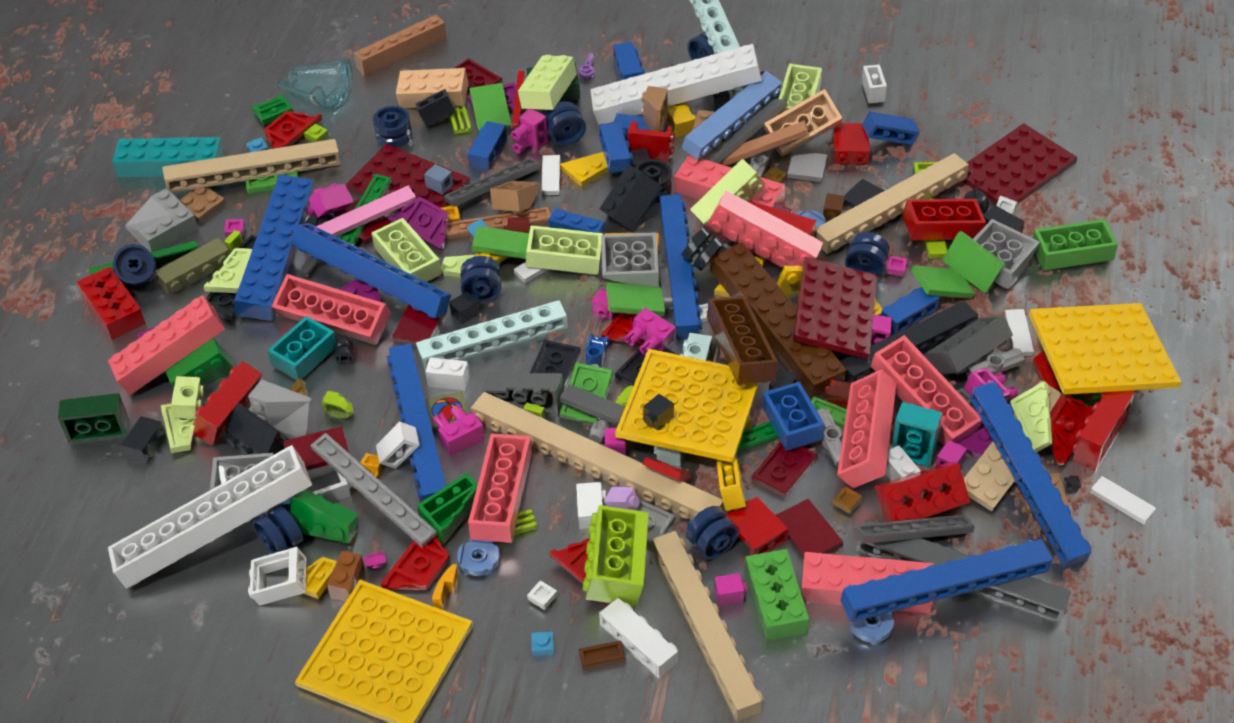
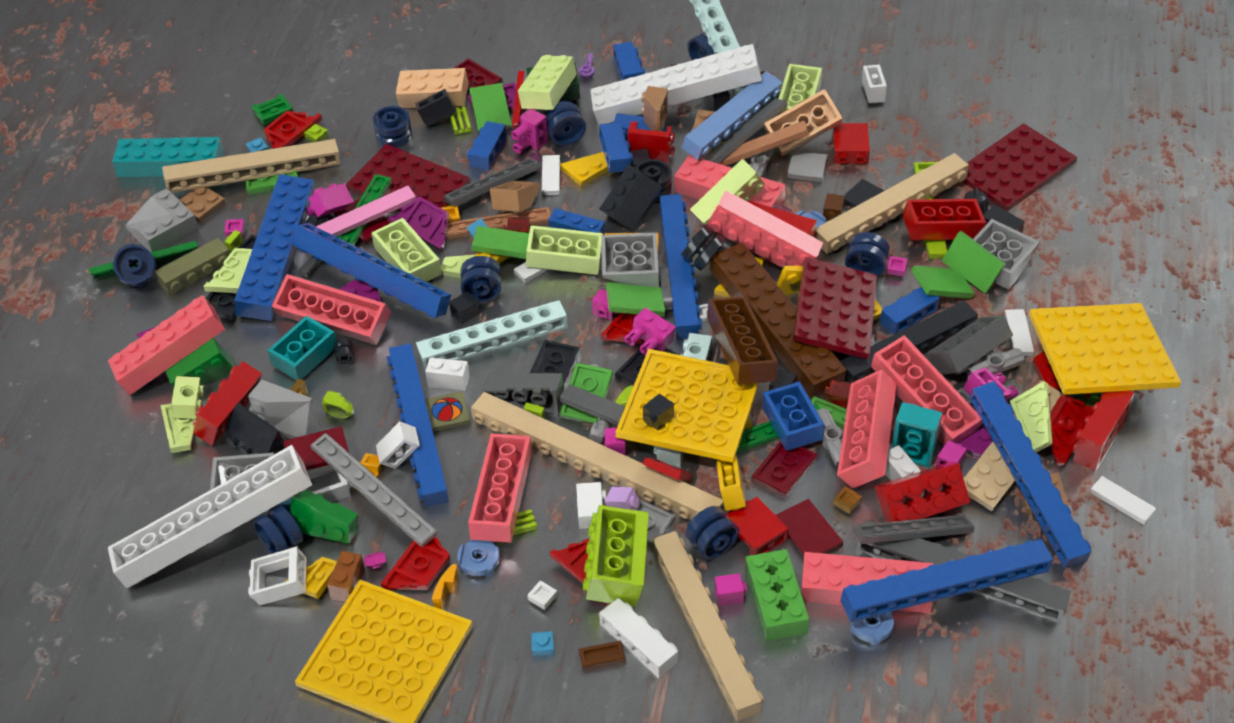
dark green brick [58,393,129,443] -> none
red brick [76,266,146,340] -> none
black brick [121,416,166,463] -> none
clear light blue cone [277,59,353,111] -> none
nougat brick [354,15,447,76] -> none
dark red tile [392,304,444,346] -> none
green wedge [417,473,478,545] -> none
sand blue brick [424,164,454,195] -> none
dark pink brick [433,405,485,457] -> none
blue piece [586,334,609,368] -> none
yellow brick [666,102,696,137] -> none
pearl gold plate [763,166,787,184] -> none
blue brick [862,111,920,145] -> none
dark pink brick [871,314,892,344] -> none
white plate [996,196,1018,215] -> none
bright green brick [1033,219,1118,271] -> none
black piece [1064,475,1082,490] -> none

